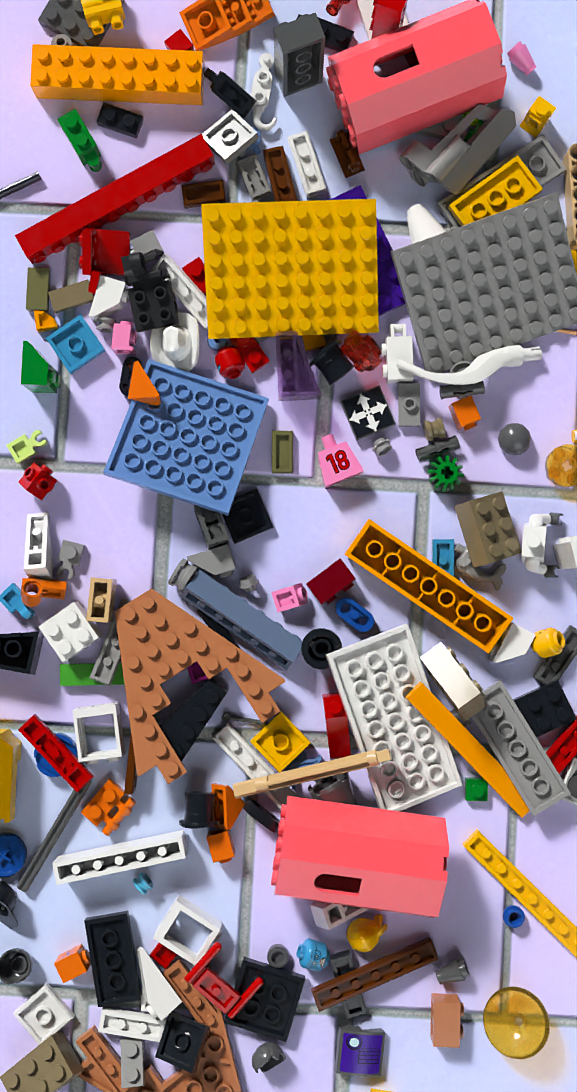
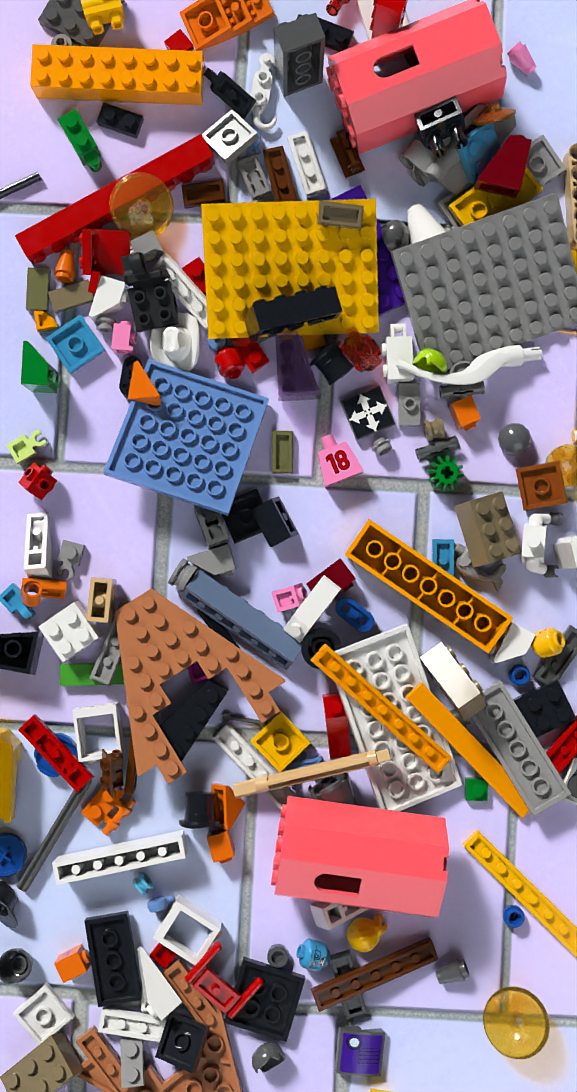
light grey plate [239,574,259,592] -> none
black beam [243,798,280,833] -> none
nougat brick [430,993,464,1048] -> none
yellow window [520,96,556,138] -> none
none -> orange cone [54,249,76,284]
none -> reddish brown hinge [100,749,123,797]
none -> clear yellow dish [109,172,174,238]
none -> medium blue piece [147,895,174,913]
none -> black wedge [244,285,343,343]
none -> black panel [251,496,299,547]
none -> white slope [283,575,341,643]
none -> light orange tile [311,644,452,774]
none -> dark tan tile [317,200,364,230]
none -> dark grey hair [381,220,410,253]
none -> lime hair [412,348,448,373]
none -> black brick [414,96,468,158]
none -> dark azure plate [457,120,501,184]
none -> clear orange dish [472,103,516,126]
none -> dark red slope [474,135,532,198]
none -> blue plate [508,664,530,686]
none -> dark orange plate [516,460,568,511]

